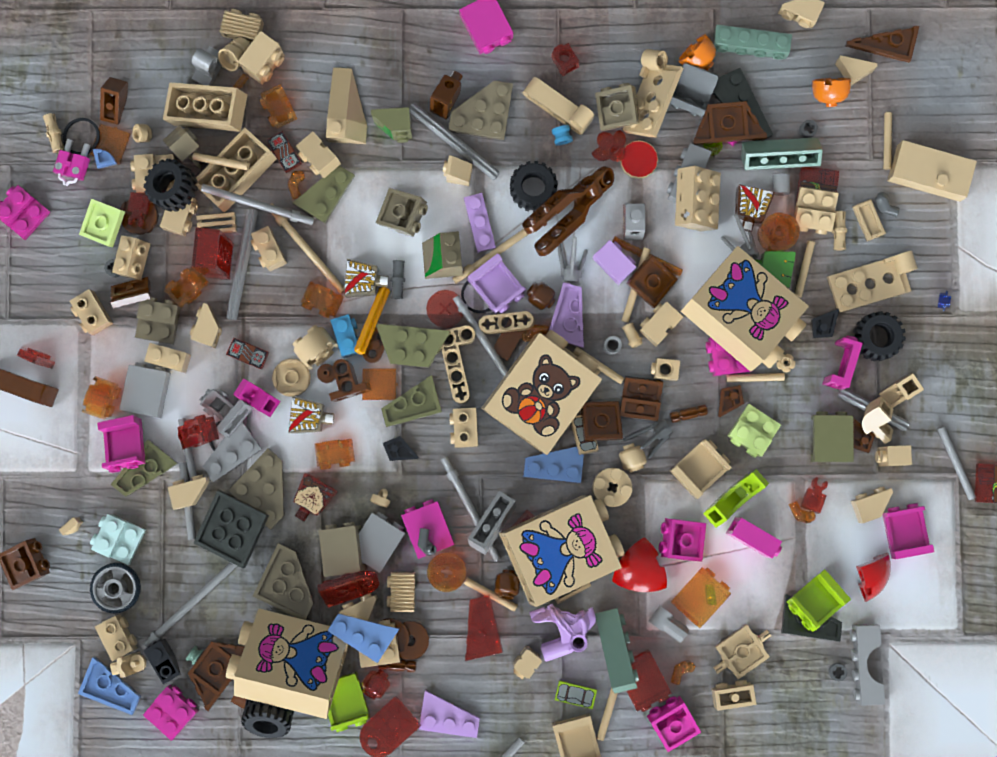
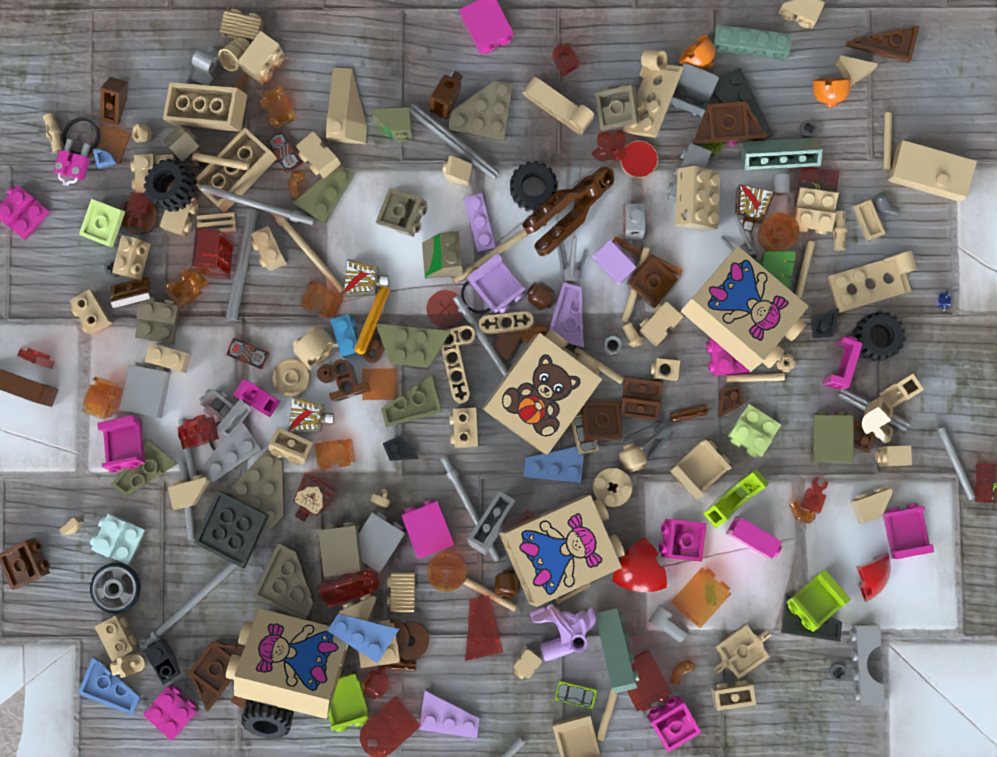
sand green bush [186,645,204,665] -> none
tan slope [190,303,222,348] -> none
dark grey pin [390,260,405,299] -> none
dark grey arm [418,528,437,556] -> none
dark azure wheel [551,125,573,146] -> none
none -> tan brick [269,427,313,466]

